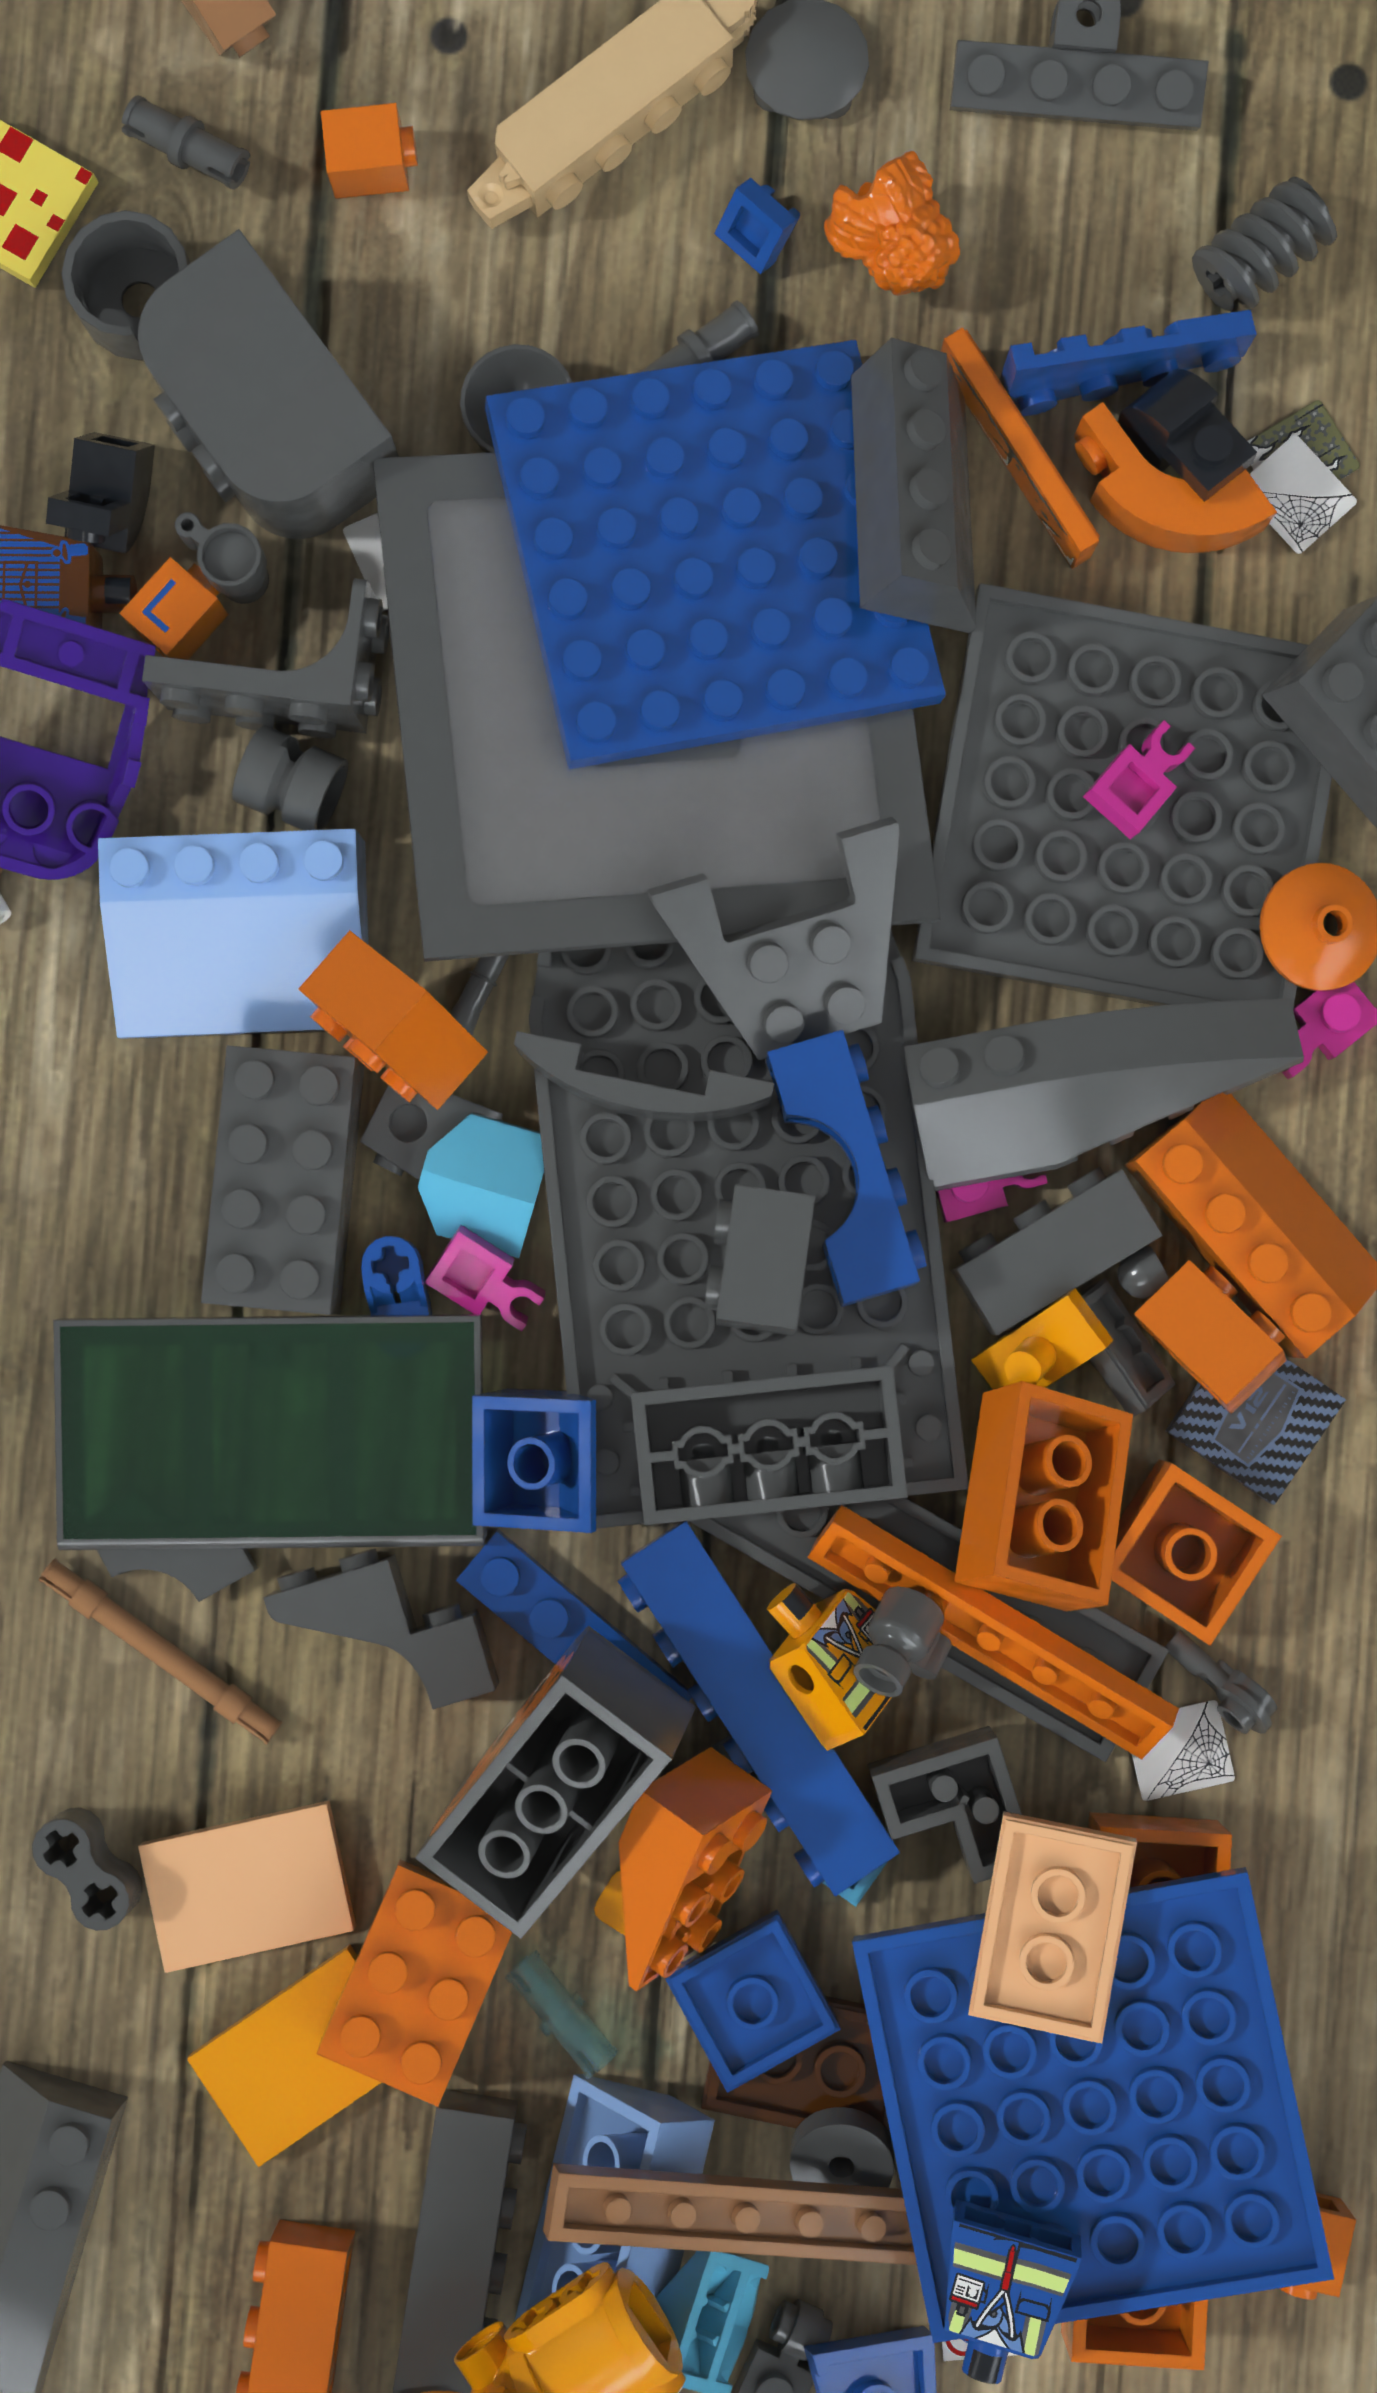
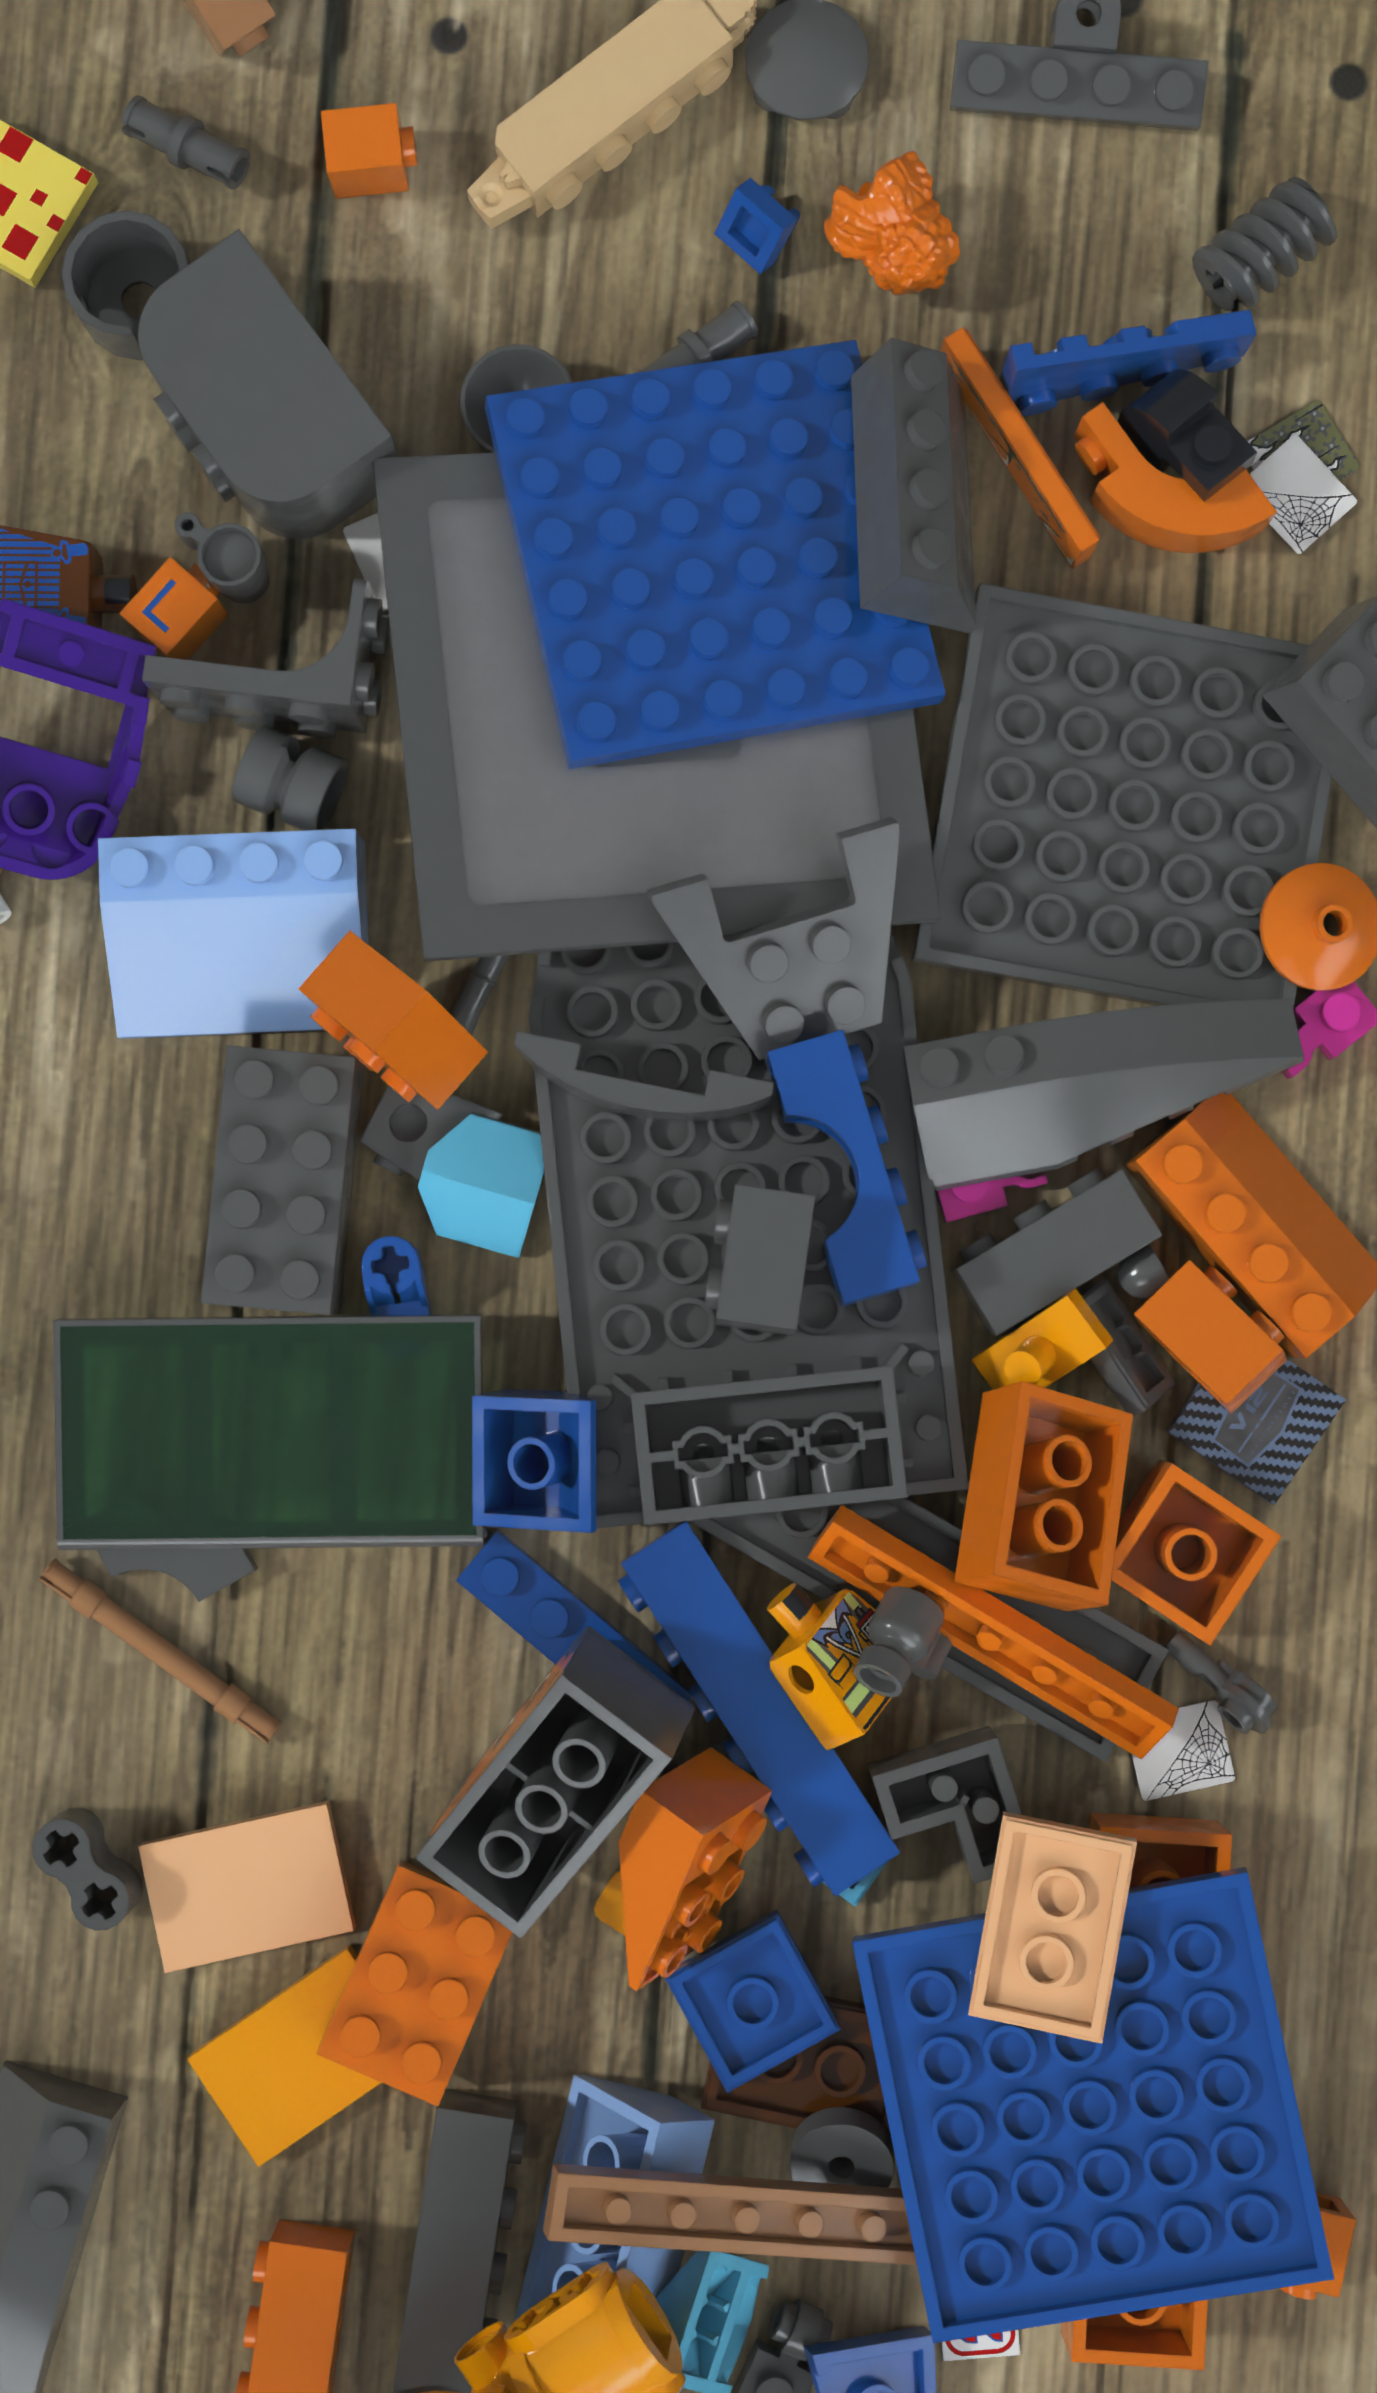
black brick [46,432,155,553] -> none
dark grey arch [264,1548,499,1710] -> none
dark pink plate [424,1225,546,1332] -> none
clear light blue pin [505,1949,619,2079] -> none
torso [944,2199,1082,2384] -> none
dark pink plate [1082,720,1195,839] -> none

